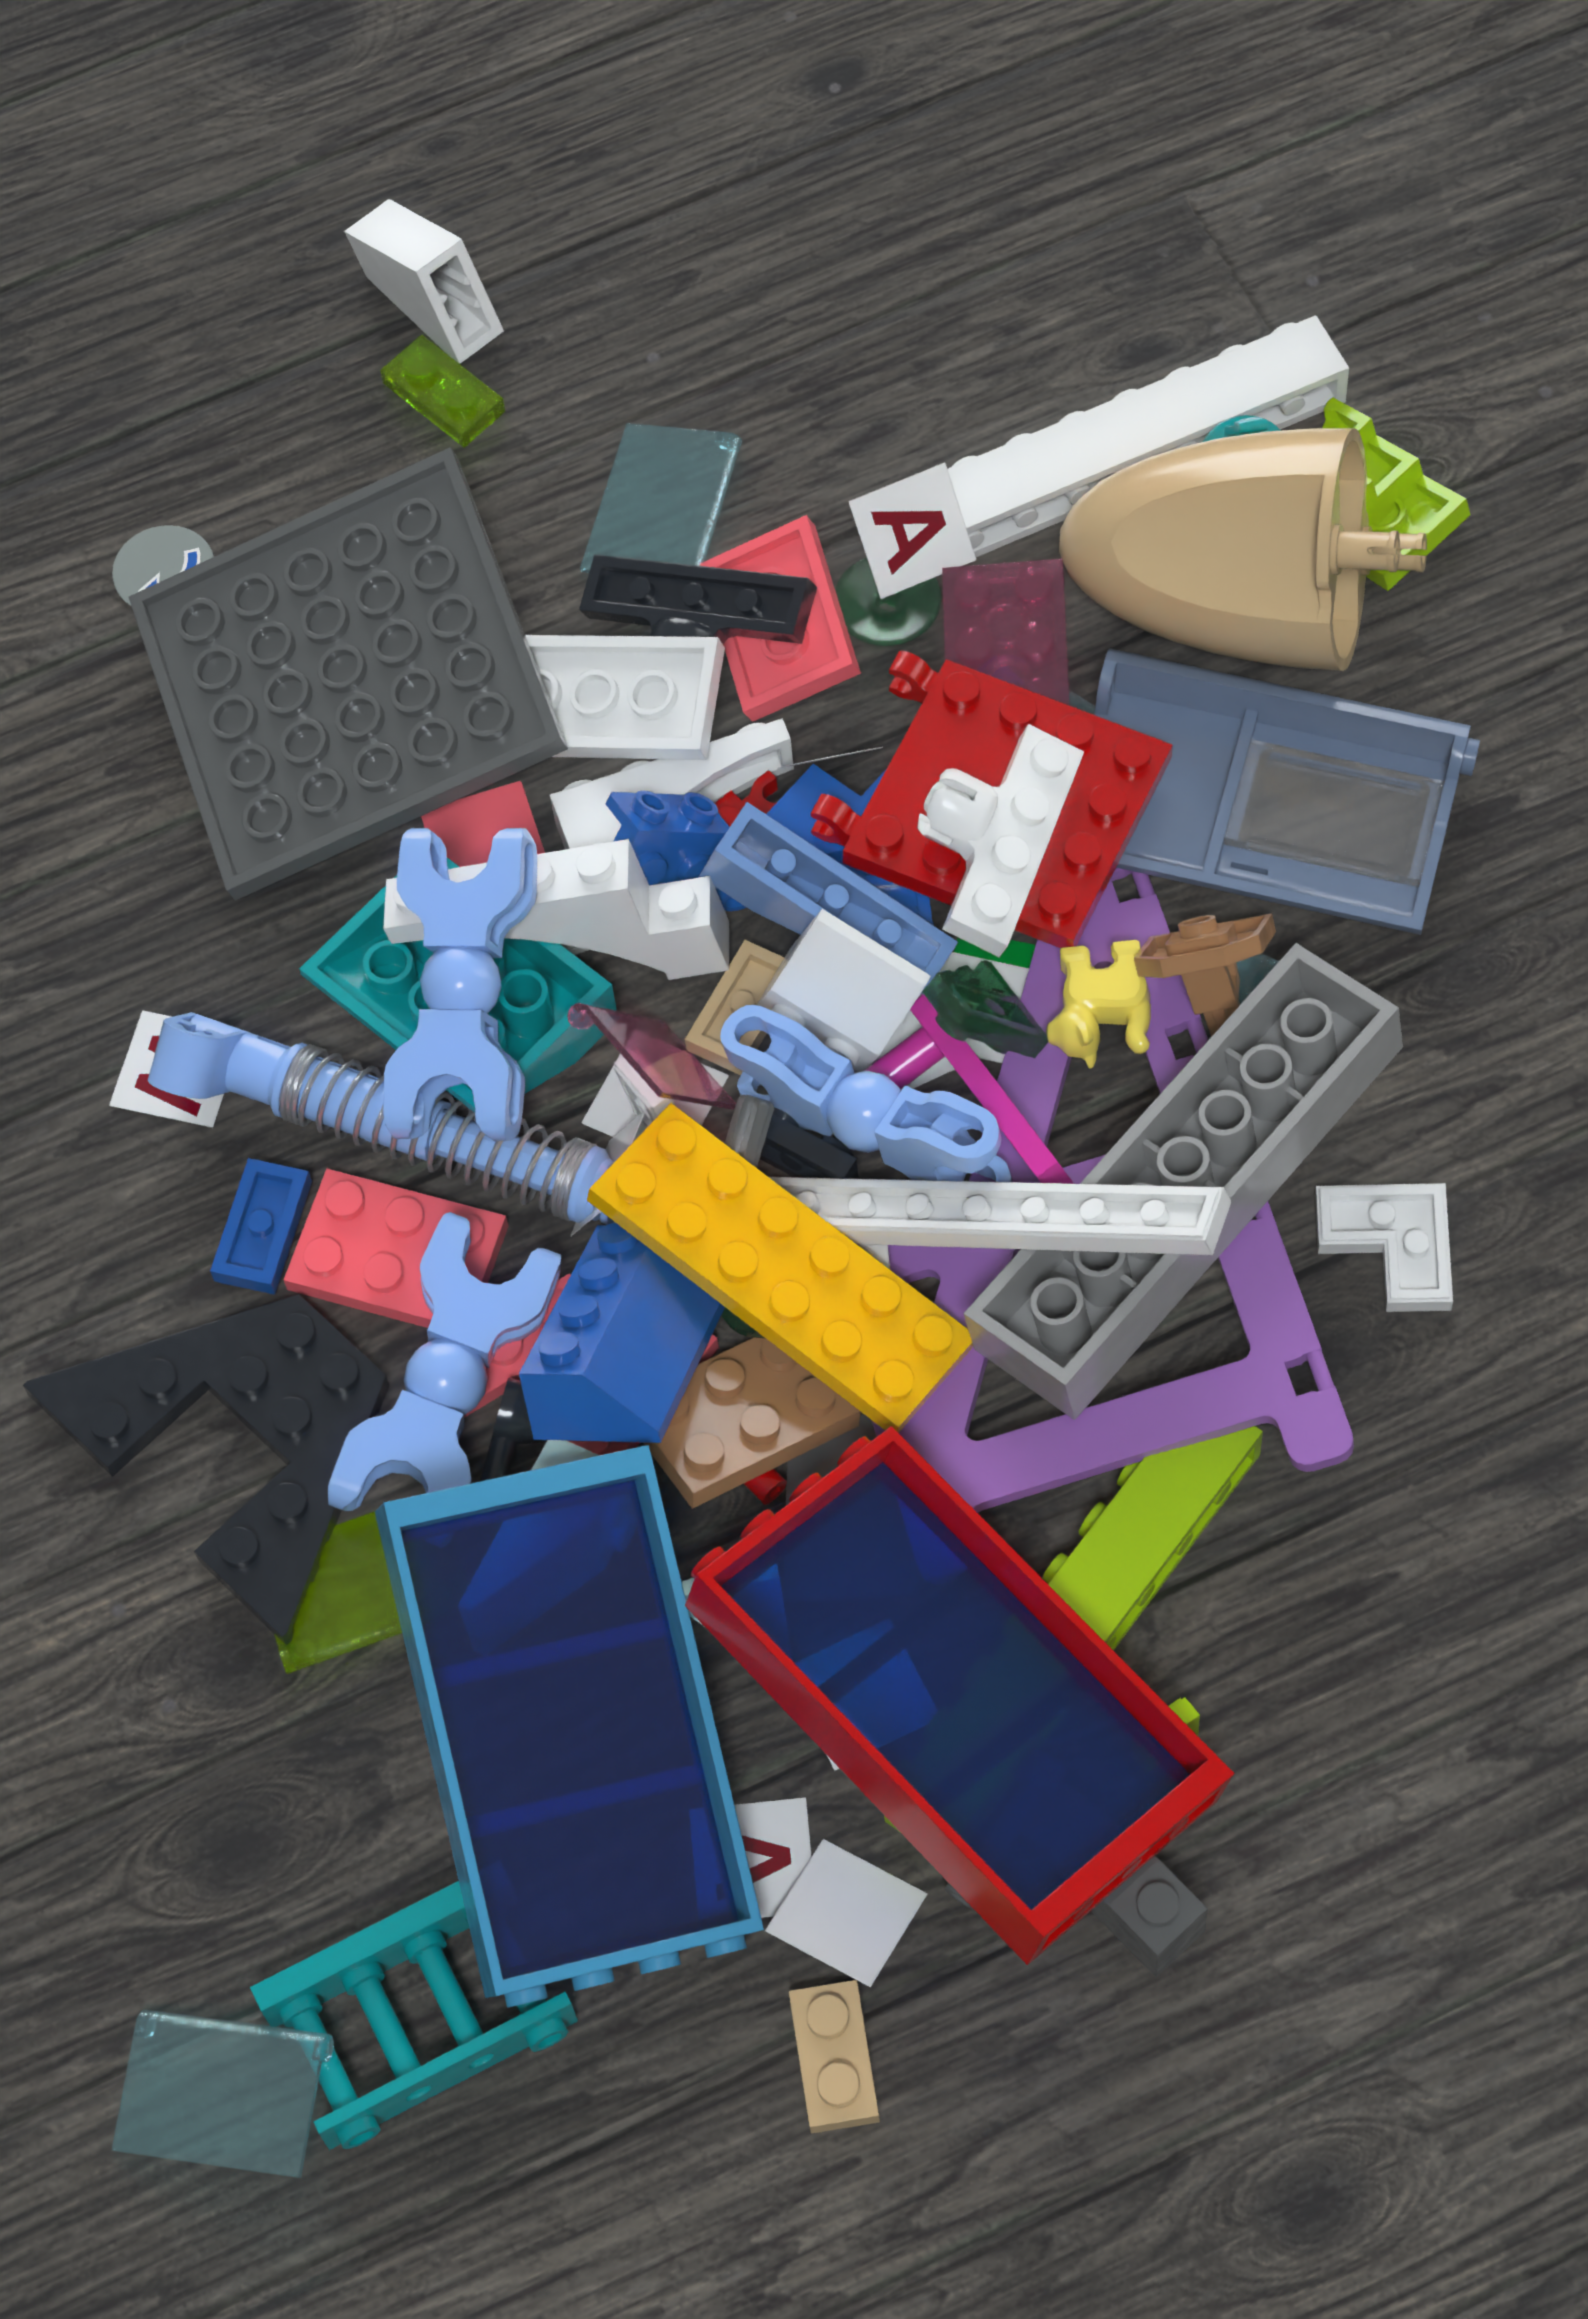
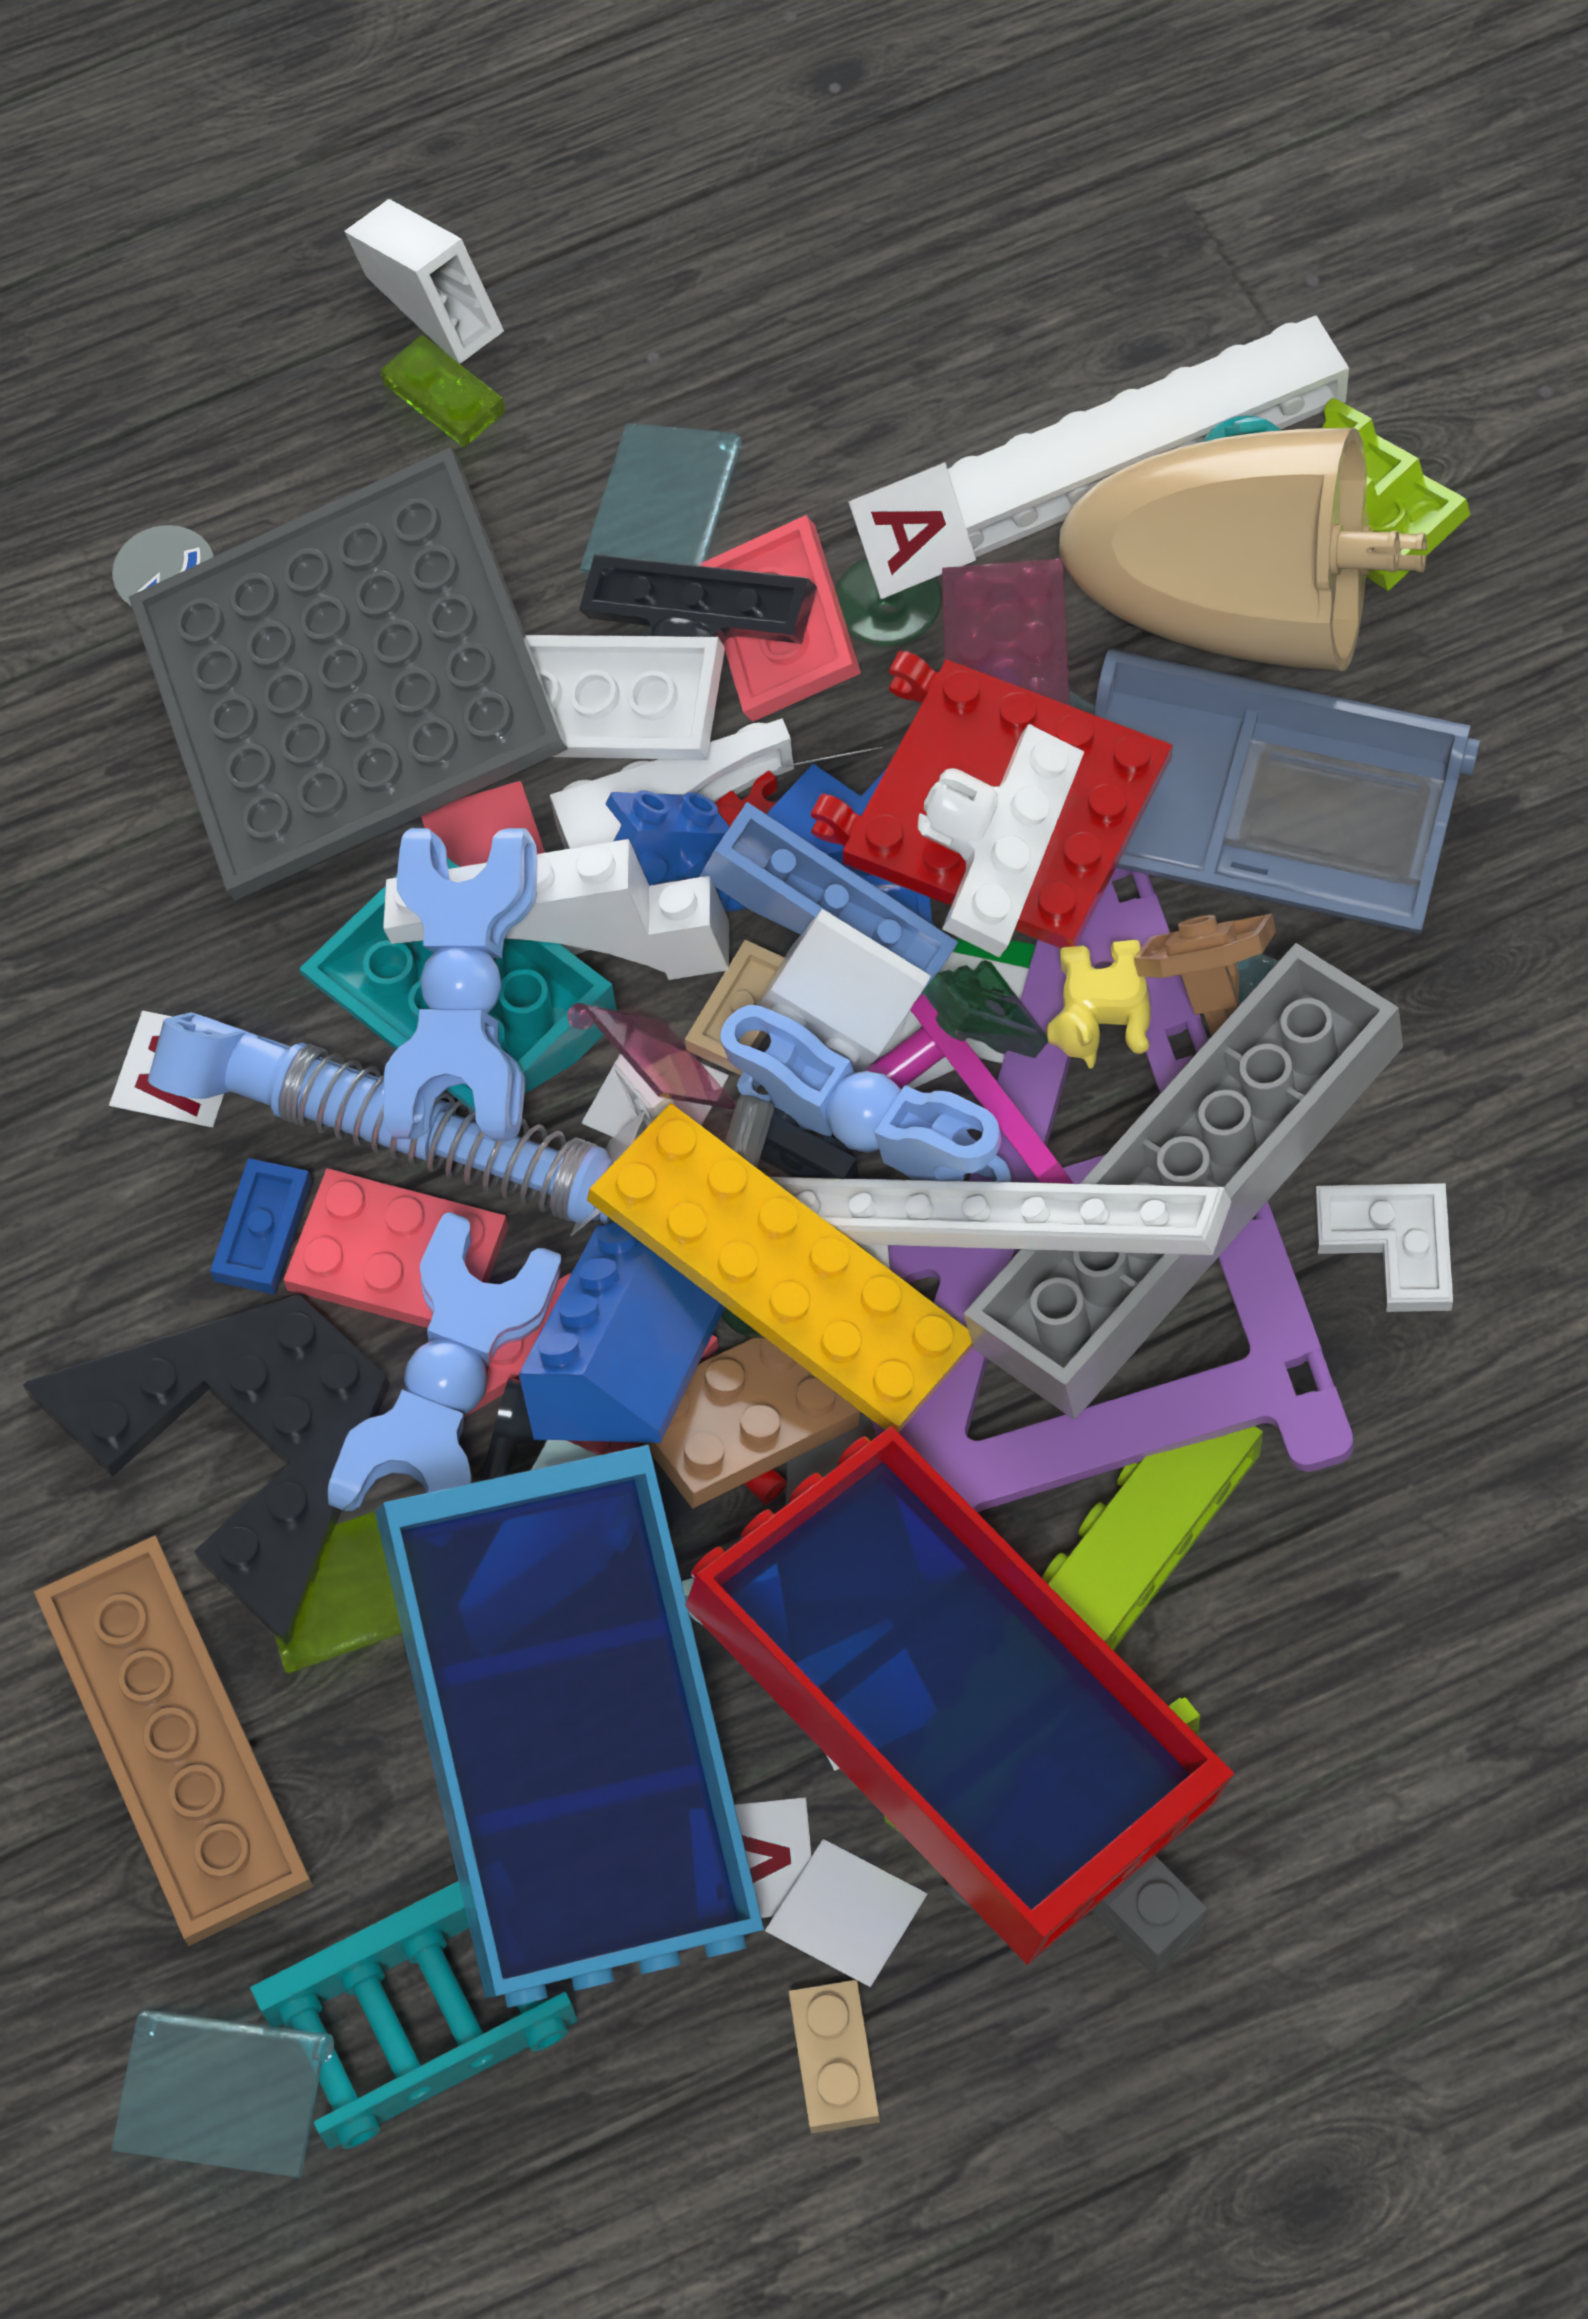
none -> medium nougat plate [34,1535,314,1946]

